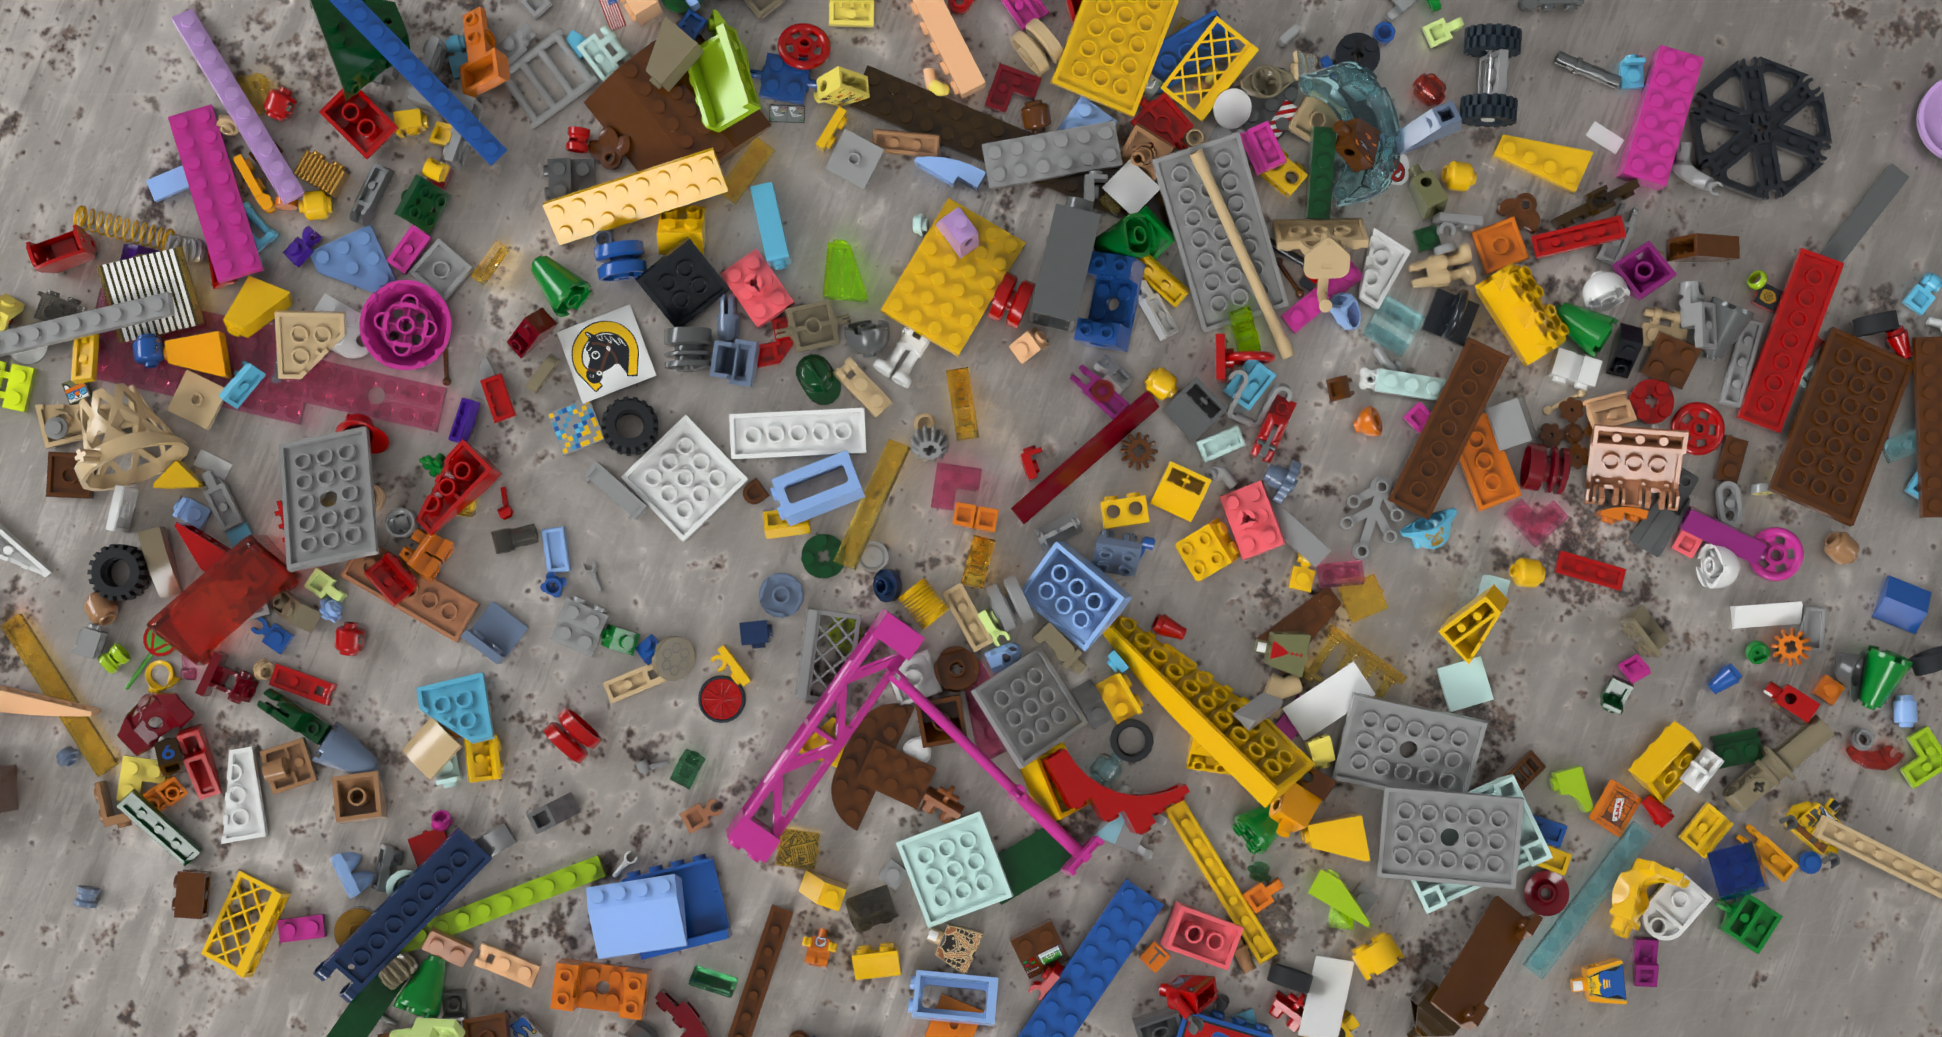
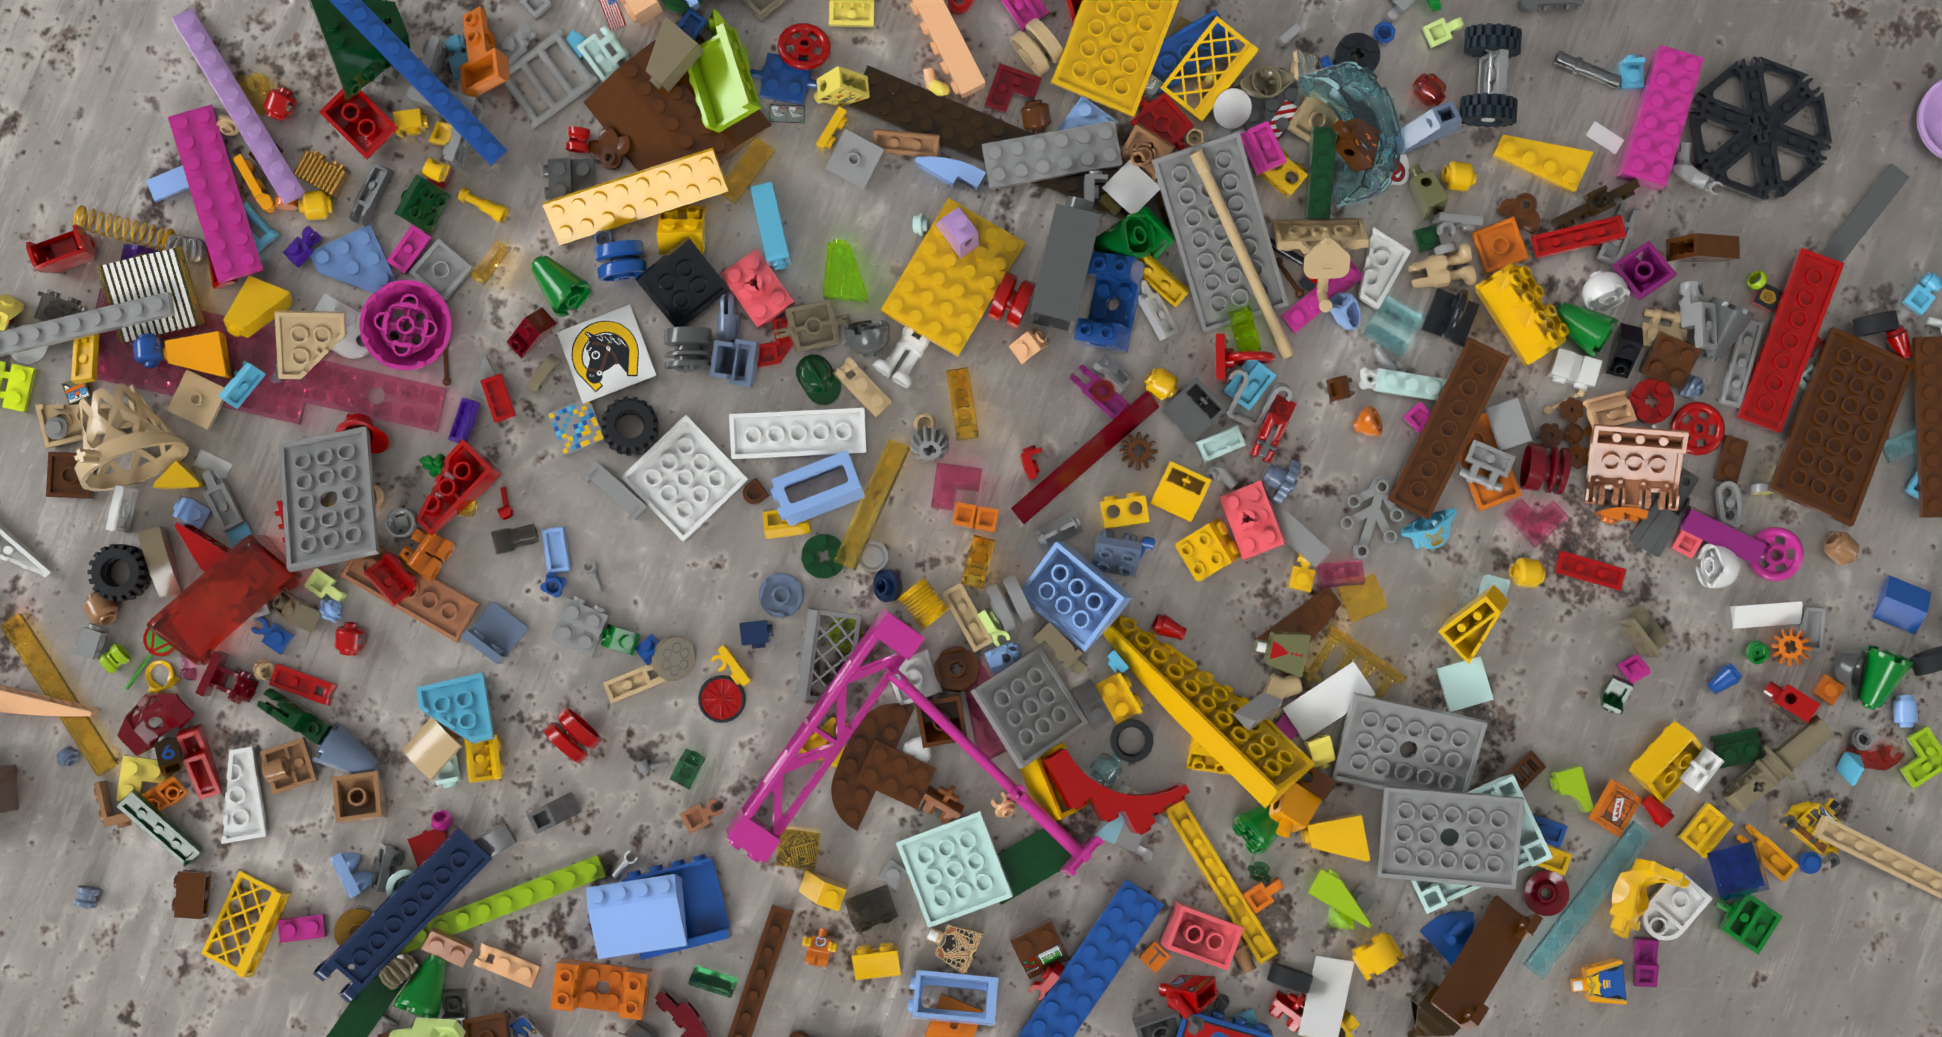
none -> yellow piece [458,187,509,224]
none -> light nougat plate [991,792,1016,818]
none -> blue shield [1420,911,1474,965]
none -> light grey plate [1458,440,1516,492]
none -> sand blue plate [1679,374,1705,399]
none -> medium azure slope [1836,751,1865,786]

